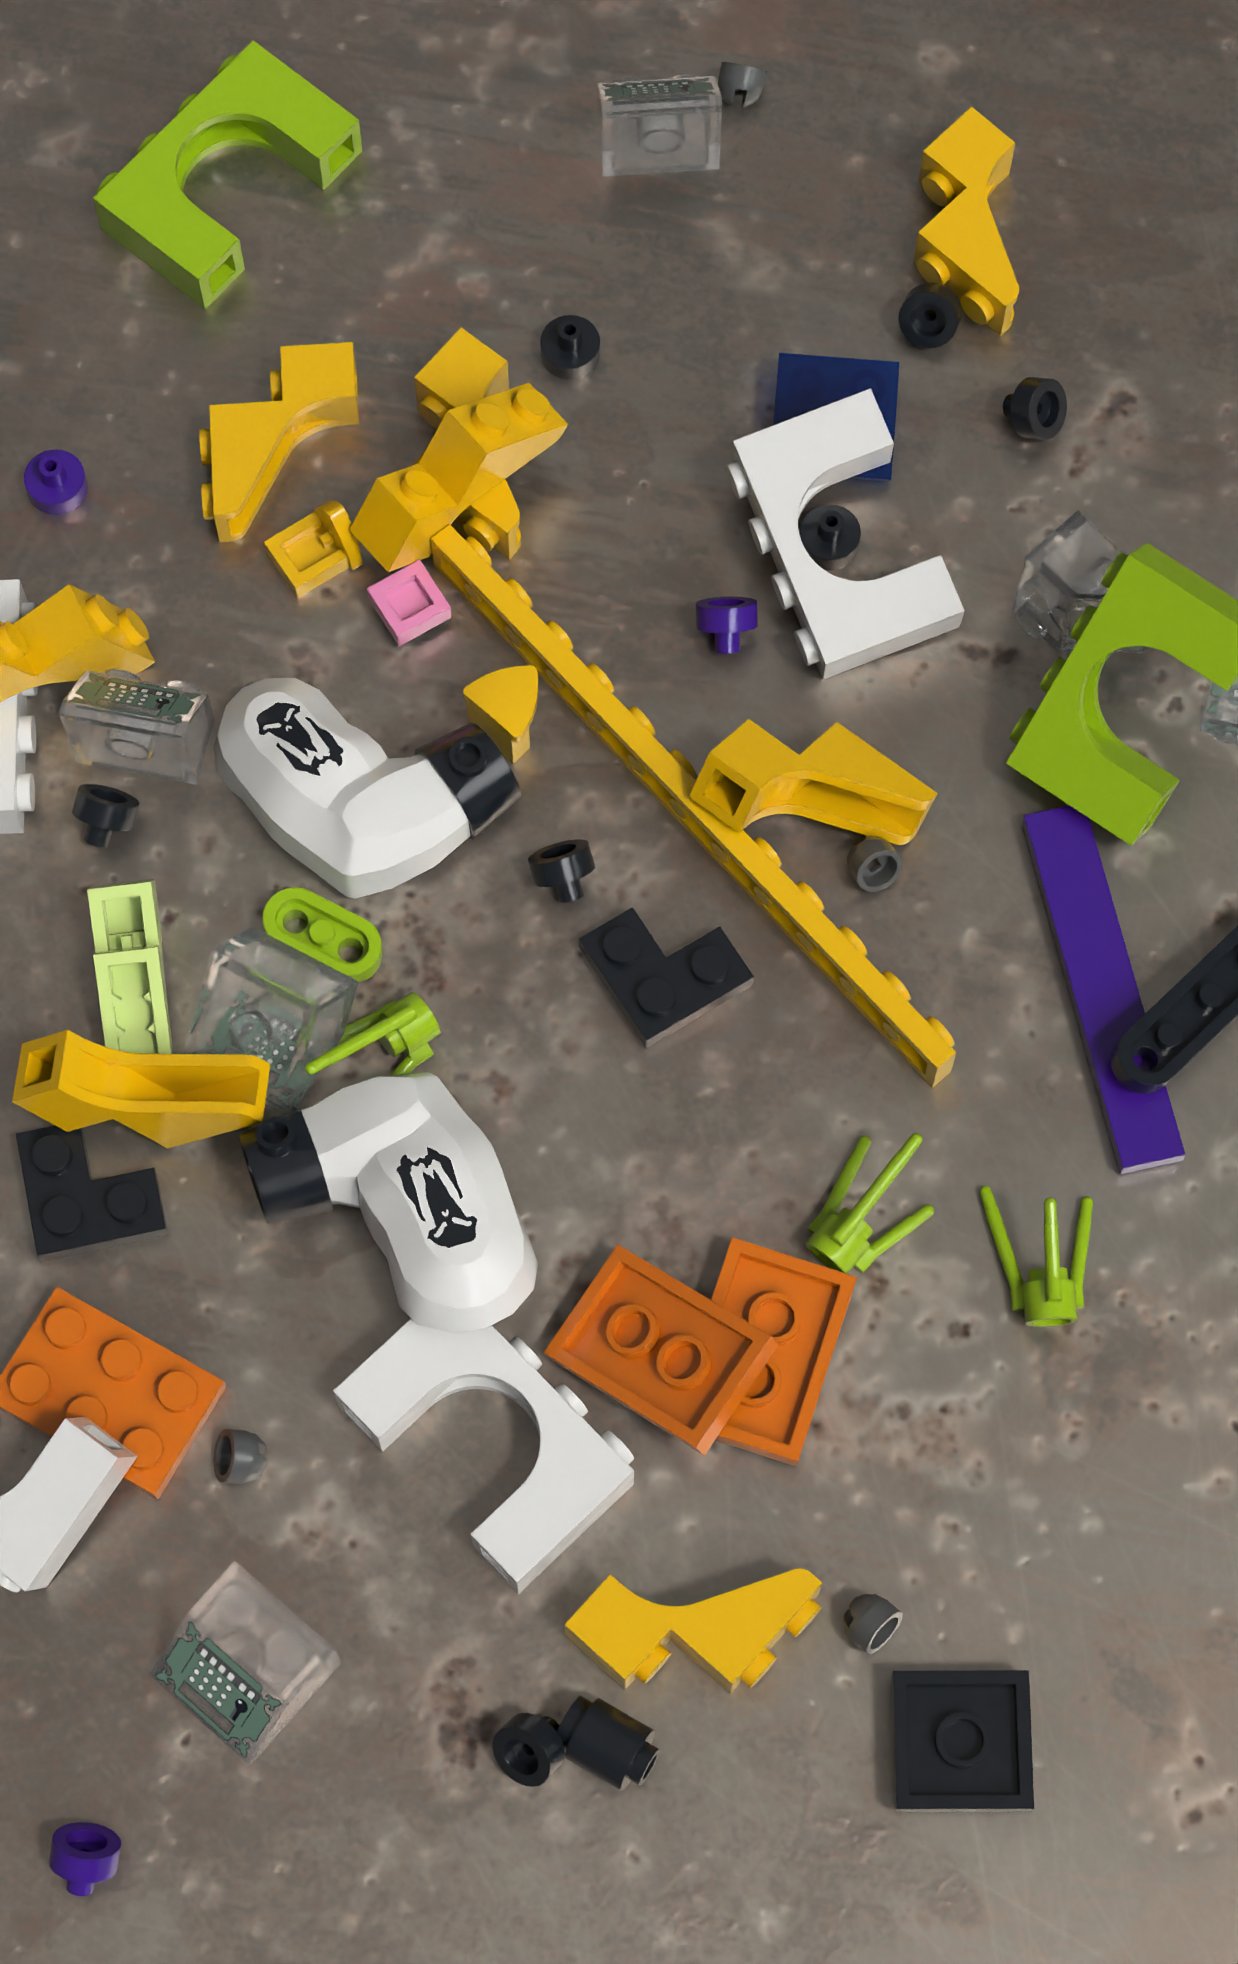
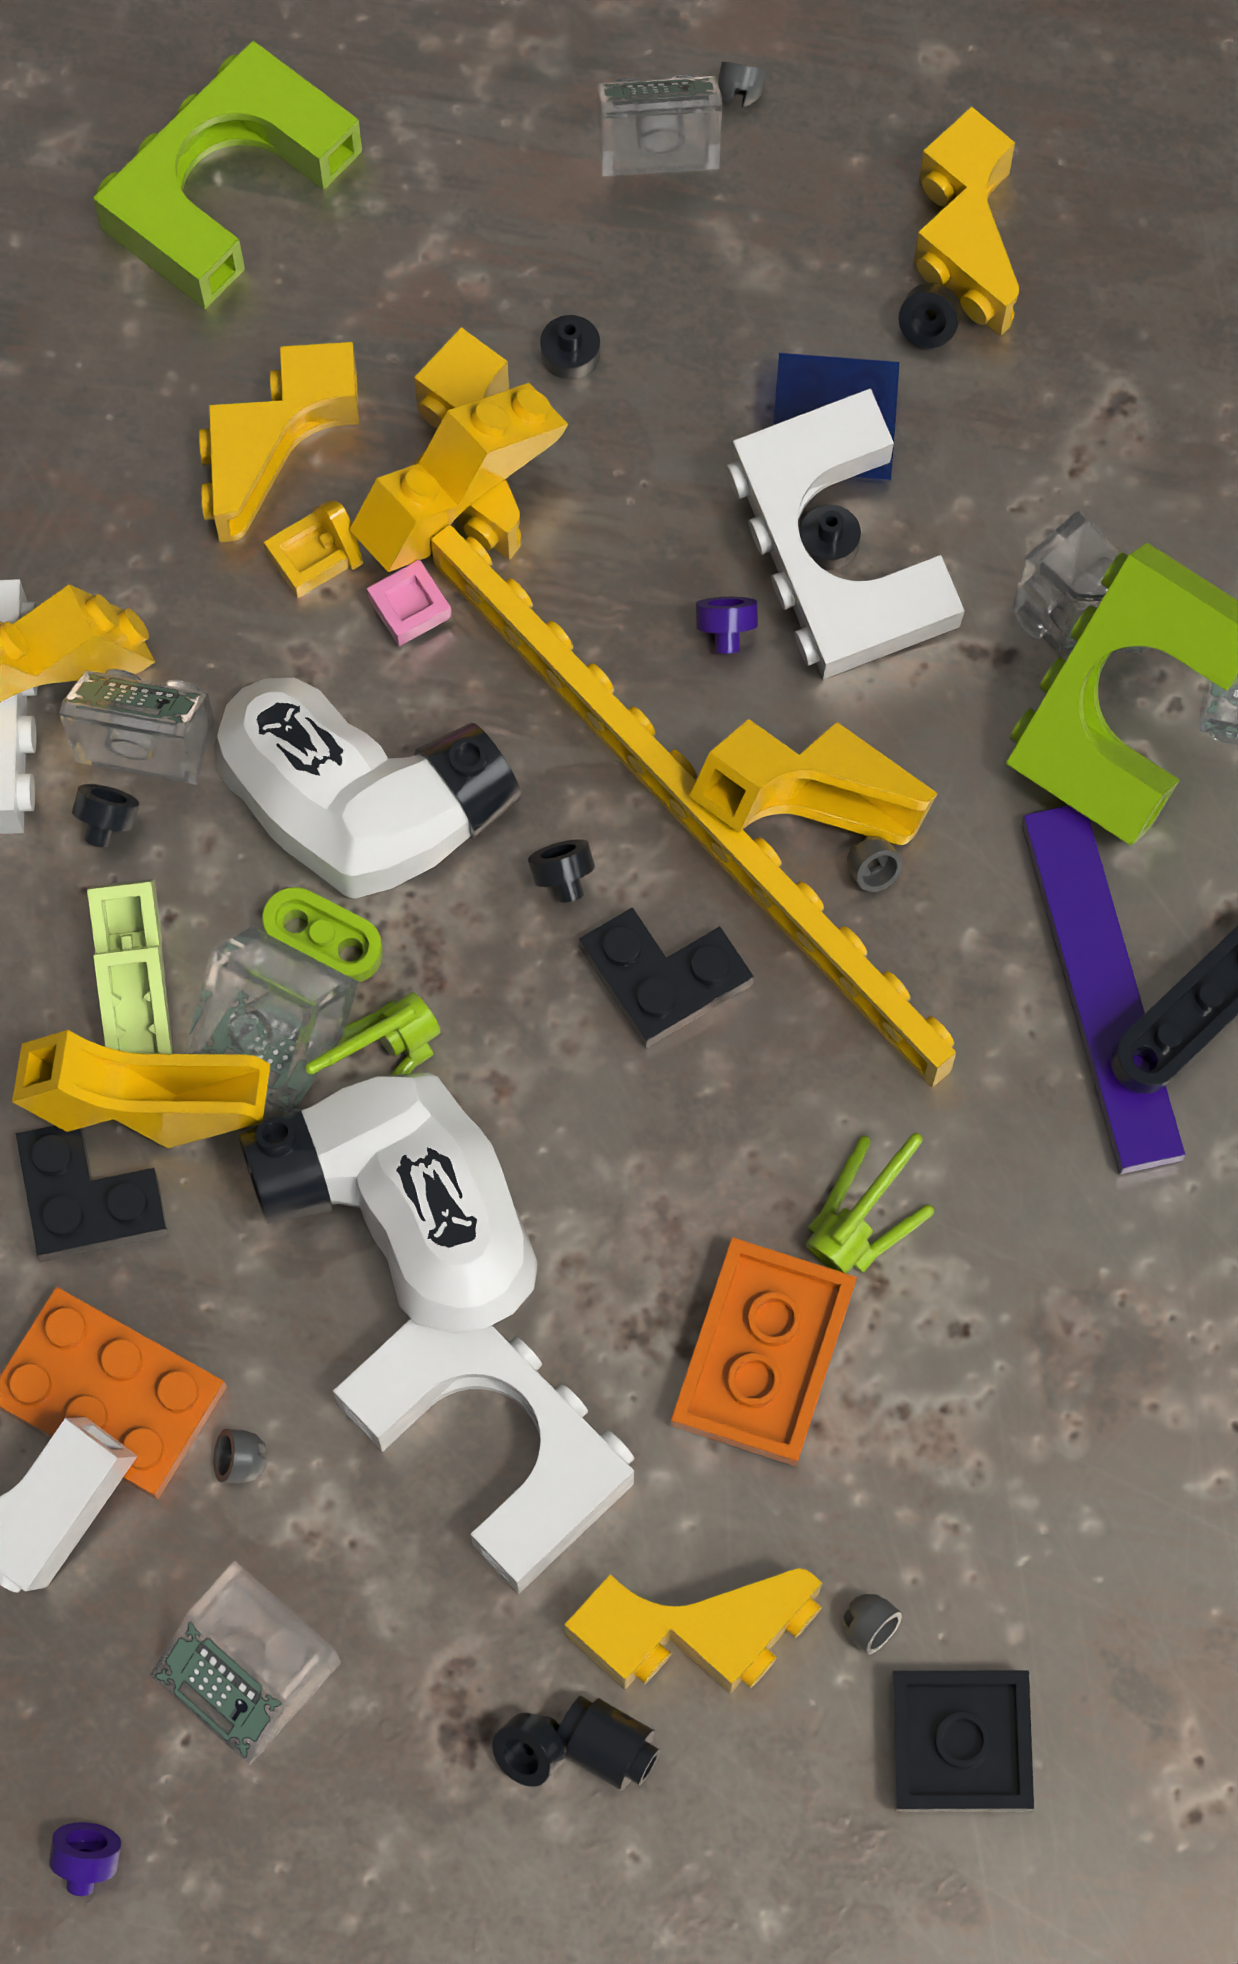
dark purple tile [24,449,88,515] -> none
yellow tile [463,665,538,764] -> none
orange plate [544,1244,779,1456] -> none
lime plant [979,1185,1093,1327] -> none
black tile [1003,377,1067,440] -> none

